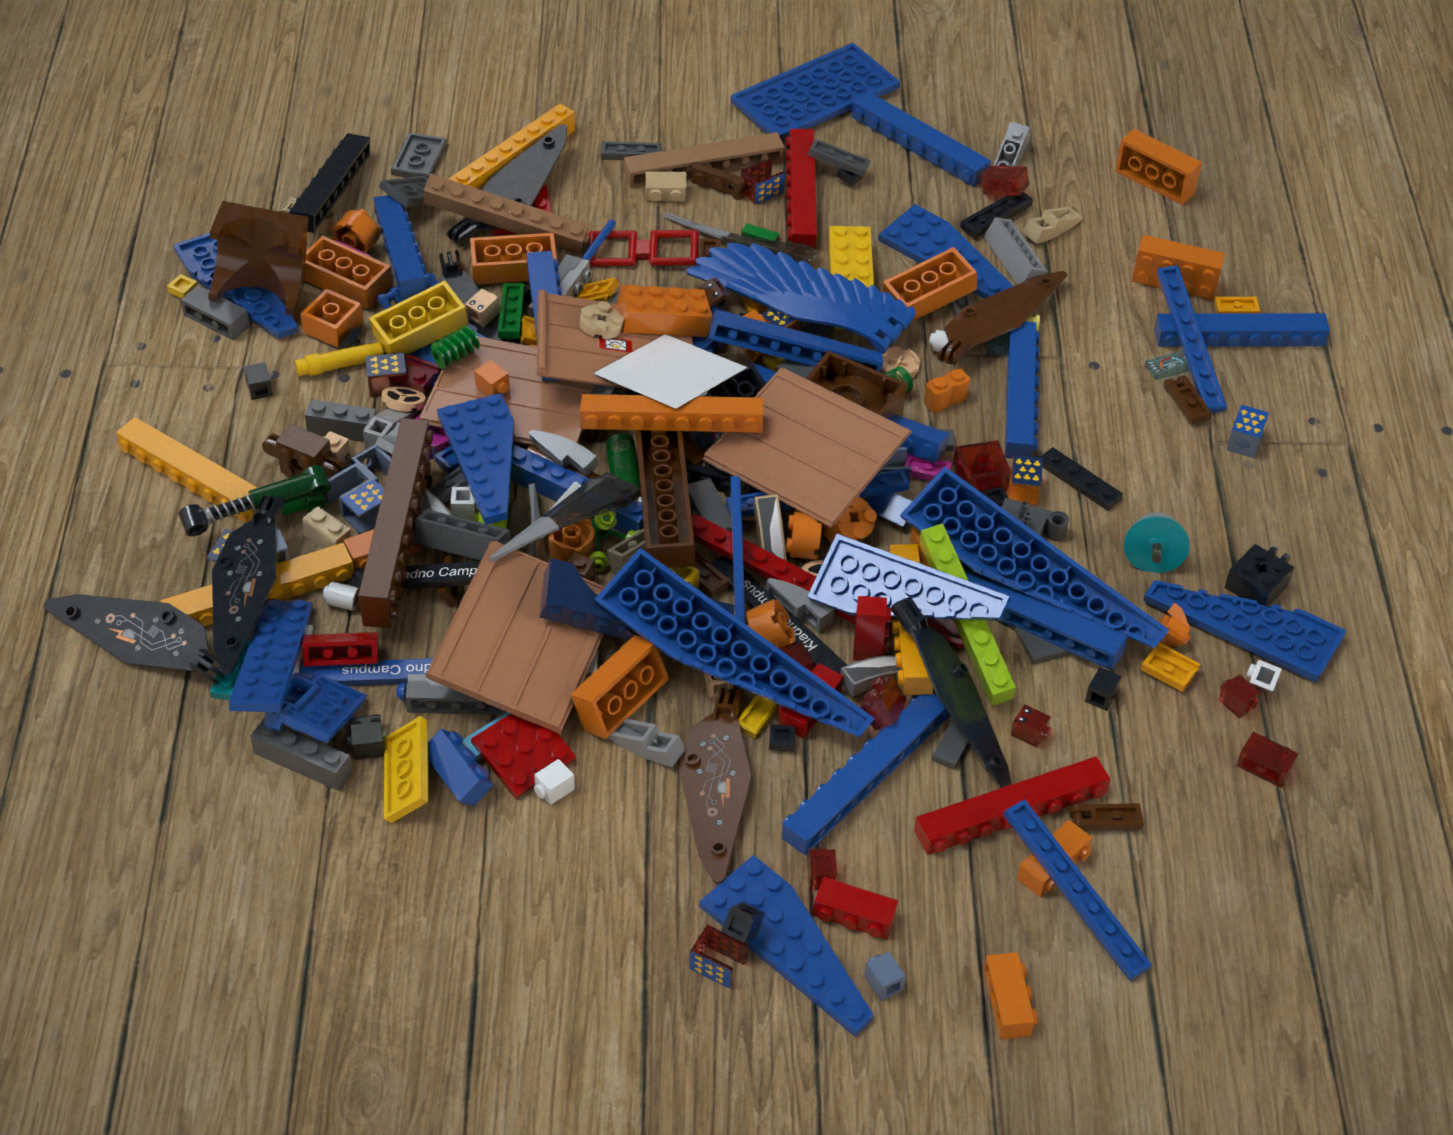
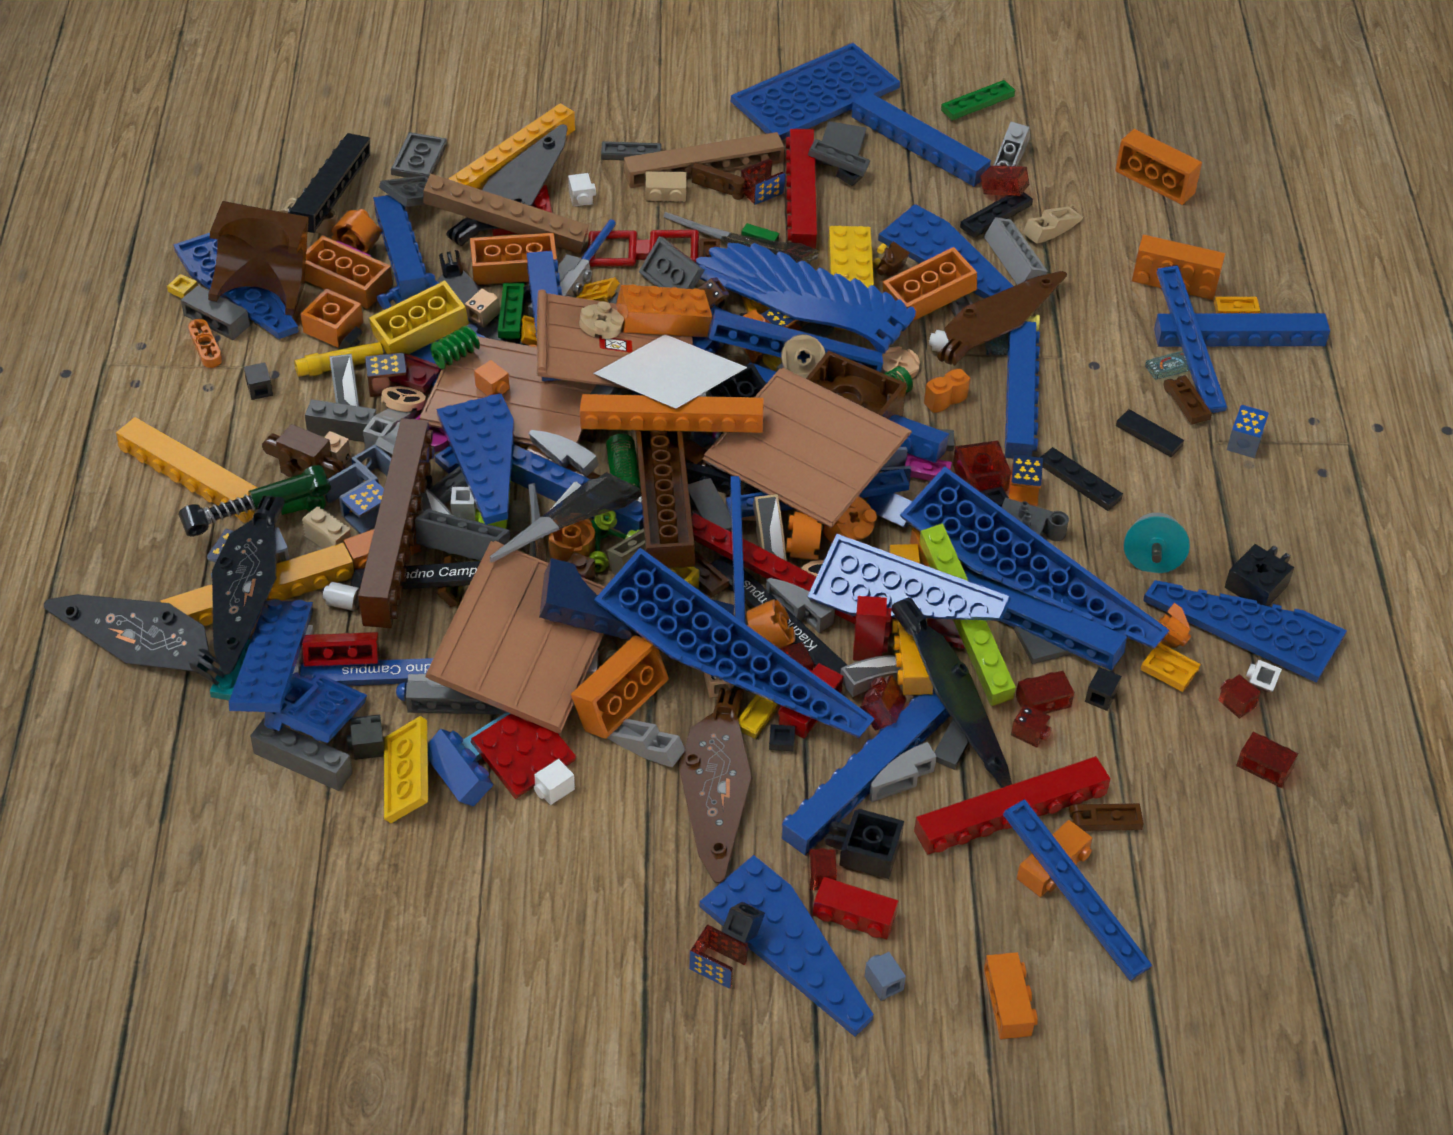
none -> orange beam [188,319,222,368]
none -> slope [329,354,359,406]
none -> white brick [568,173,596,207]
none -> dark grey tile [639,236,705,289]
none -> tan plate [781,334,825,379]
none -> dark grey tile [816,121,867,167]
none -> black hinge [824,809,904,879]
none -> light grey slope [869,742,937,802]
none -> reddish brown piece [872,241,910,276]
none -> green plate [941,80,1016,121]
none -> clear red brick [1015,671,1075,718]
none -> black tile [1116,409,1184,457]

